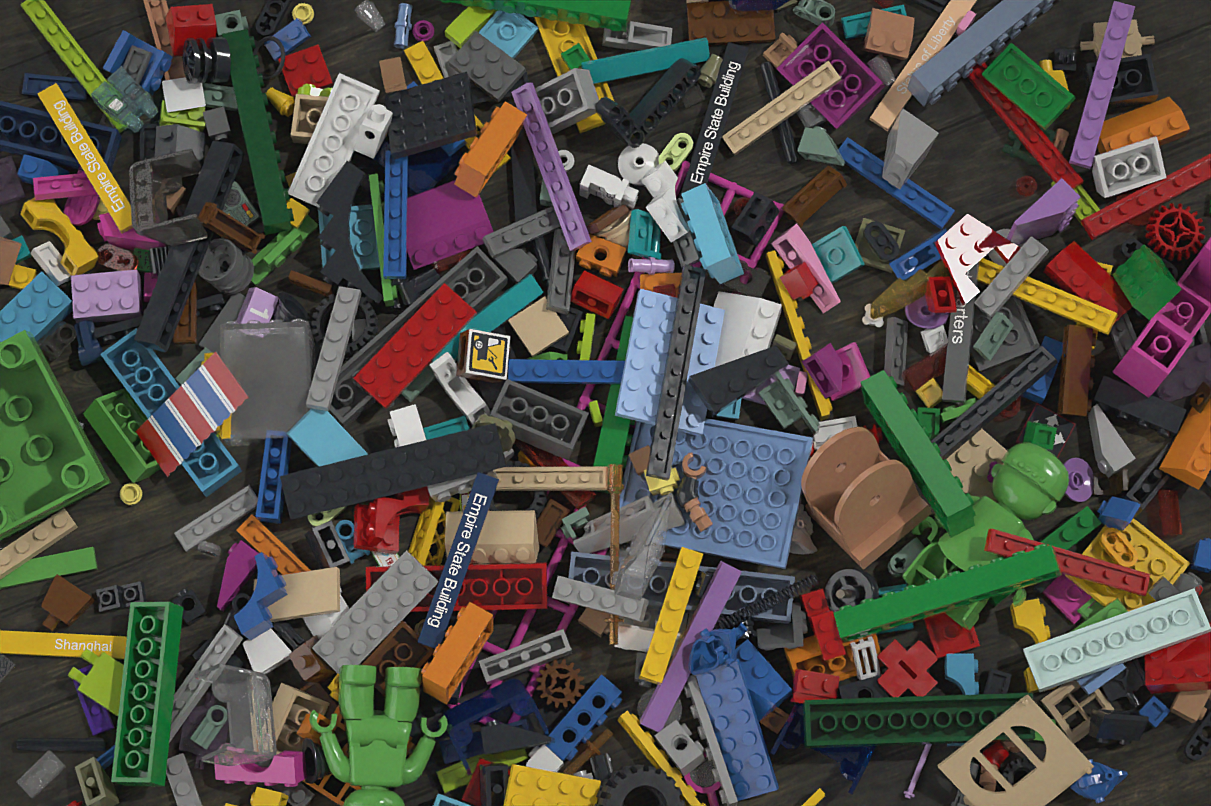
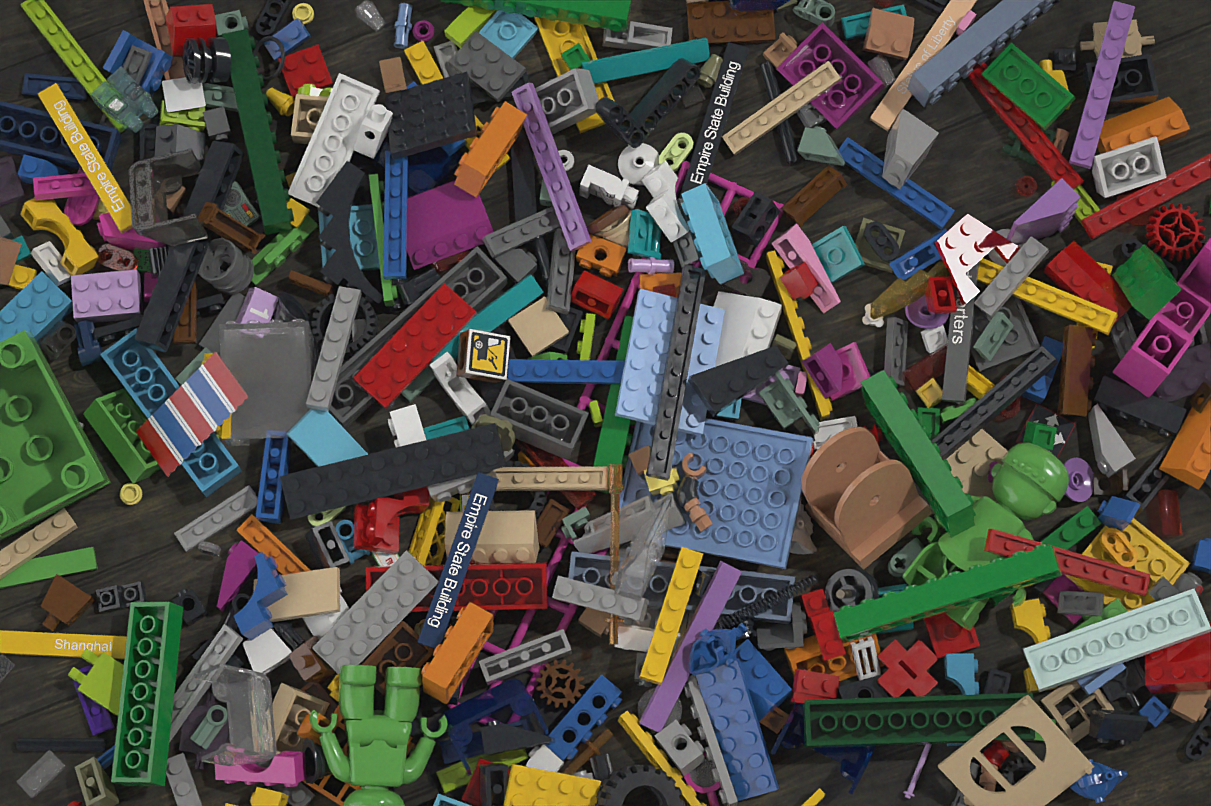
none -> dark grey plate [1057,591,1104,617]

